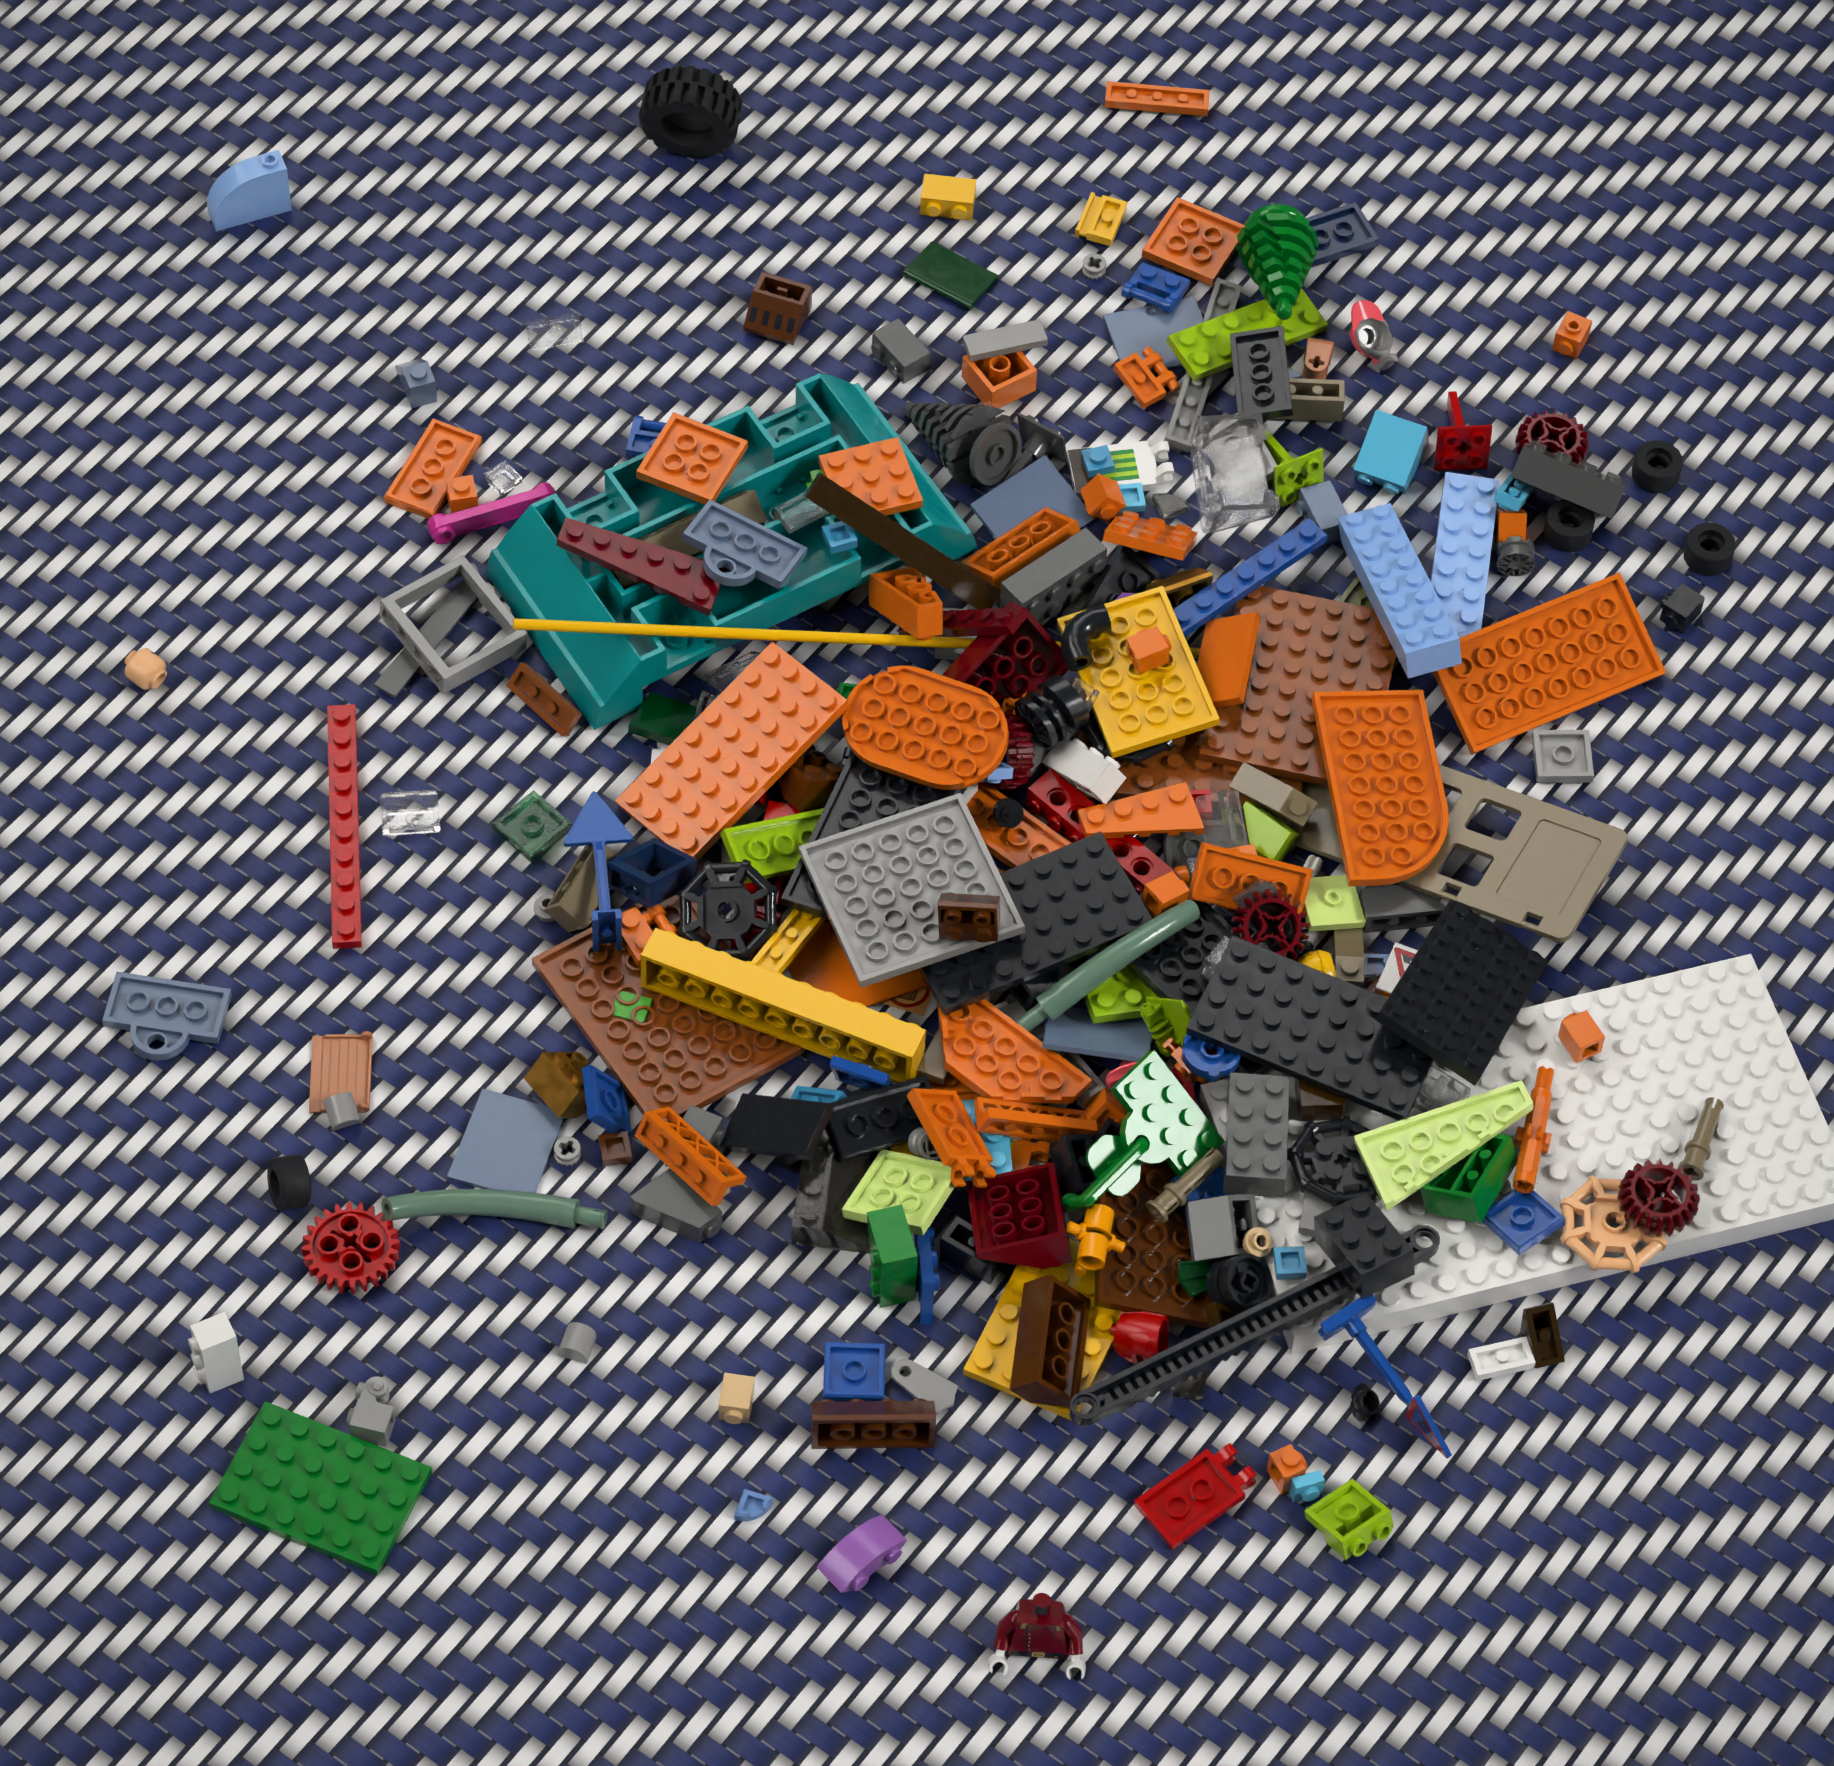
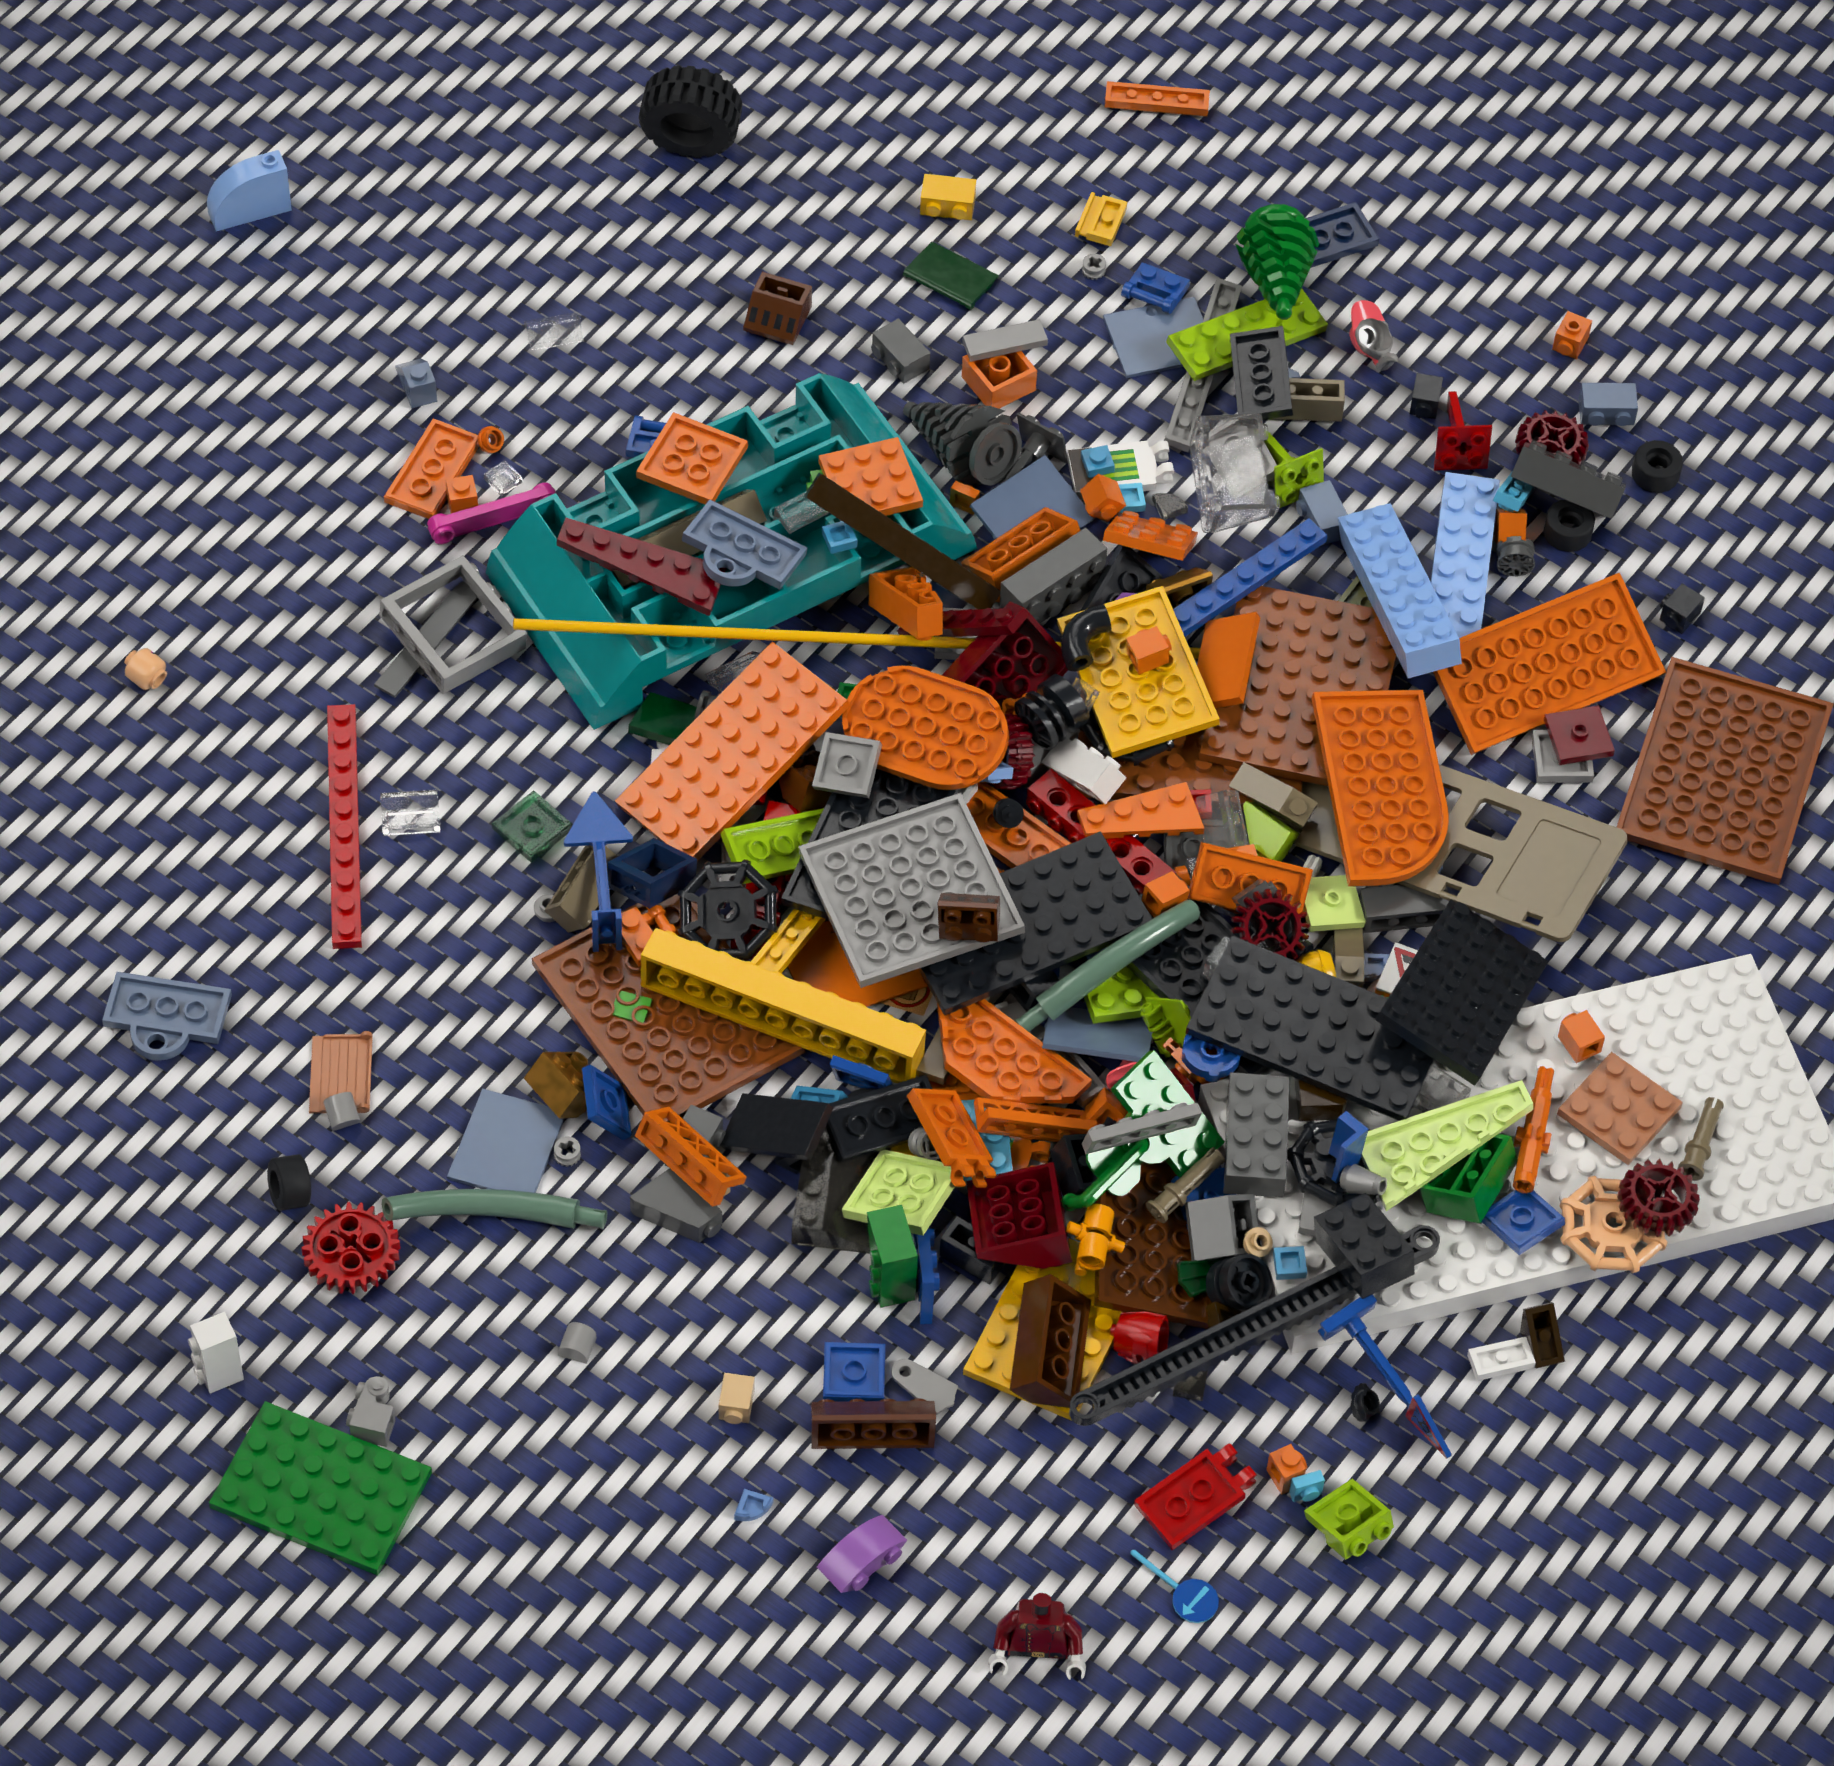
dark orange plate [506,663,582,737] -> none
reddish brown plate [598,1131,632,1166] -> none
orange plate [1113,347,1181,409] -> none
orange plate [1141,197,1245,286] -> none
nougat piece [1302,337,1334,379] -> none
medium azure slope [1353,410,1429,494] -> none
black tyre [1683,522,1735,576] -> none
none -> orange plate [478,426,504,454]
none -> light grey plate [812,732,882,798]
none -> orange plate [950,480,980,515]
none -> light grey plate [1082,1103,1202,1154]
none -> blue piece [1130,1550,1219,1623]
none -> blue panel [1329,1111,1369,1183]
none -> light grey cone [1340,1164,1387,1195]
none -> black brick [1409,373,1443,419]
none -> dark red plate [1544,705,1615,765]
none -> nougat plate [1557,1052,1683,1165]
none -> sand blue brick [1578,383,1638,426]
none -> dark orange plate [1617,657,1834,885]

